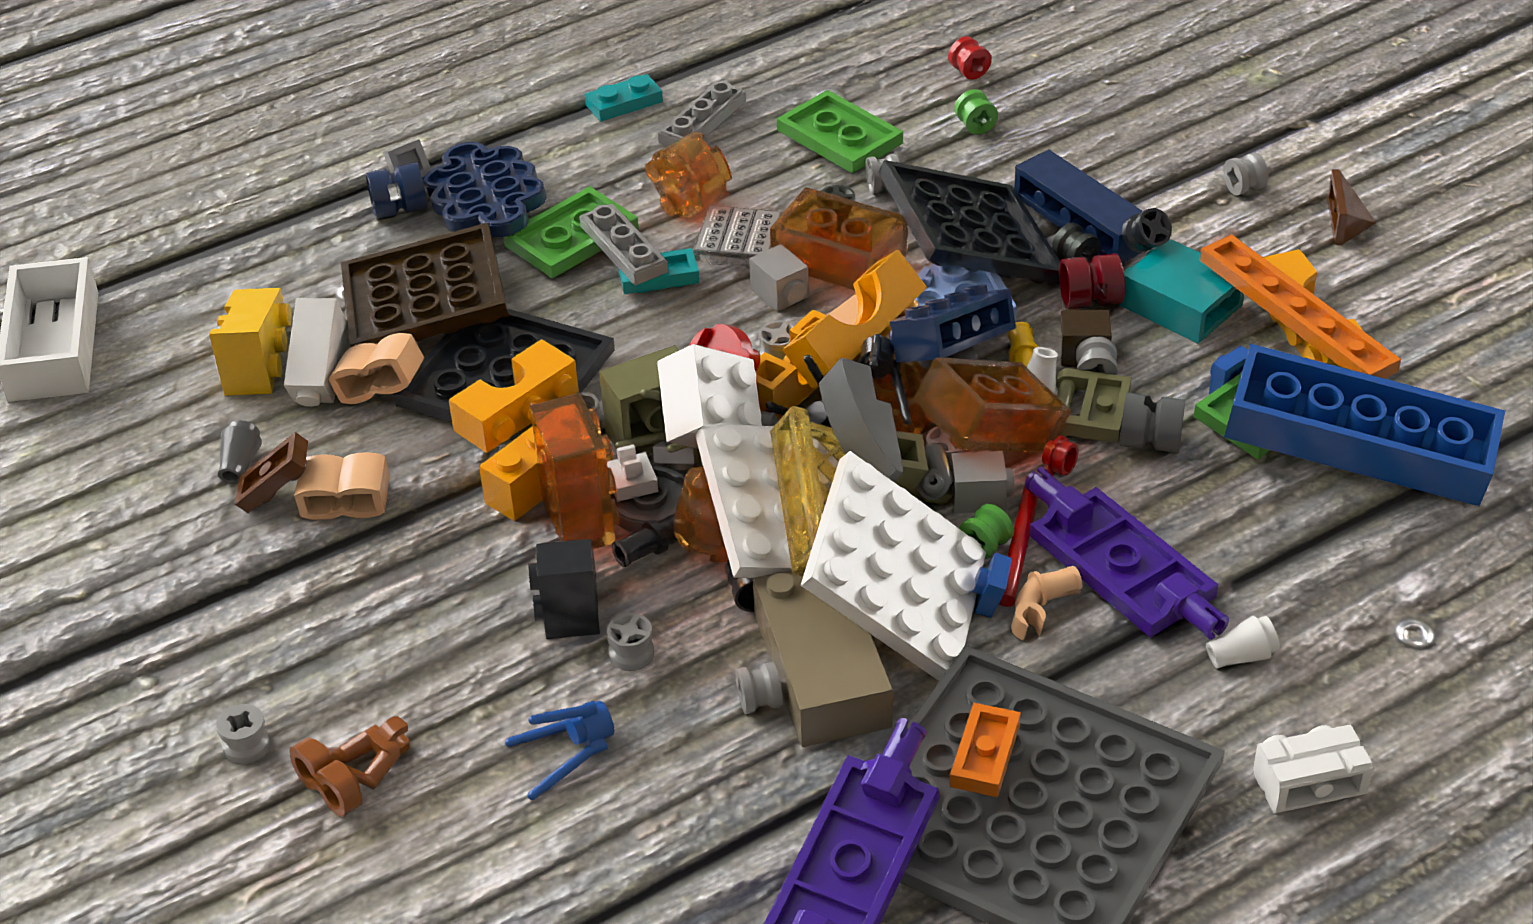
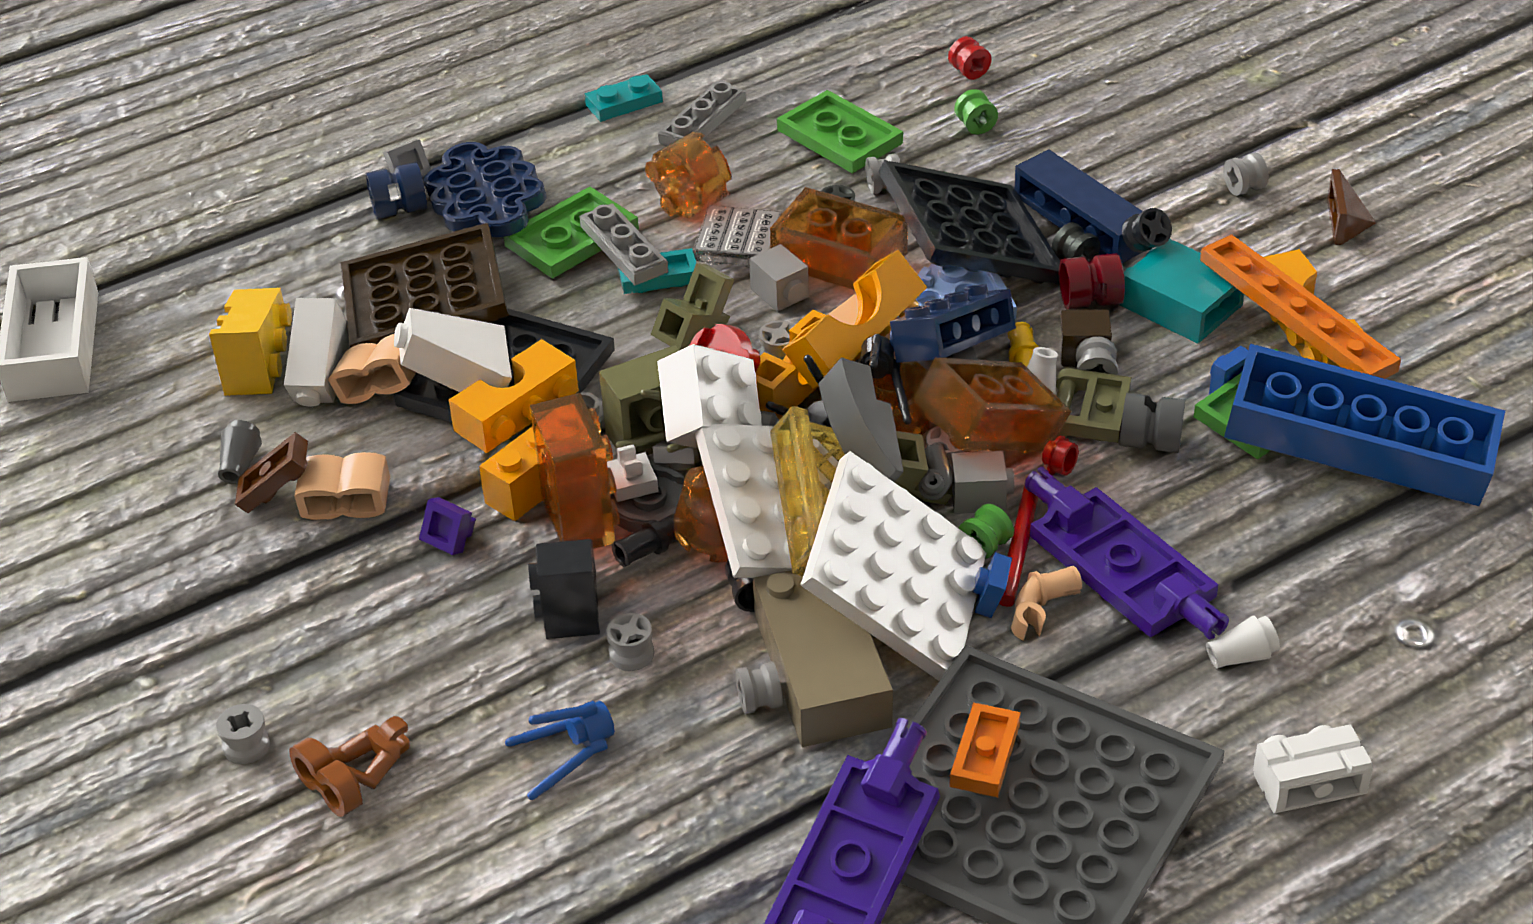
none -> white slope [394,308,512,392]
none -> dark purple tile [419,497,476,555]
none -> olive brick [651,263,735,351]

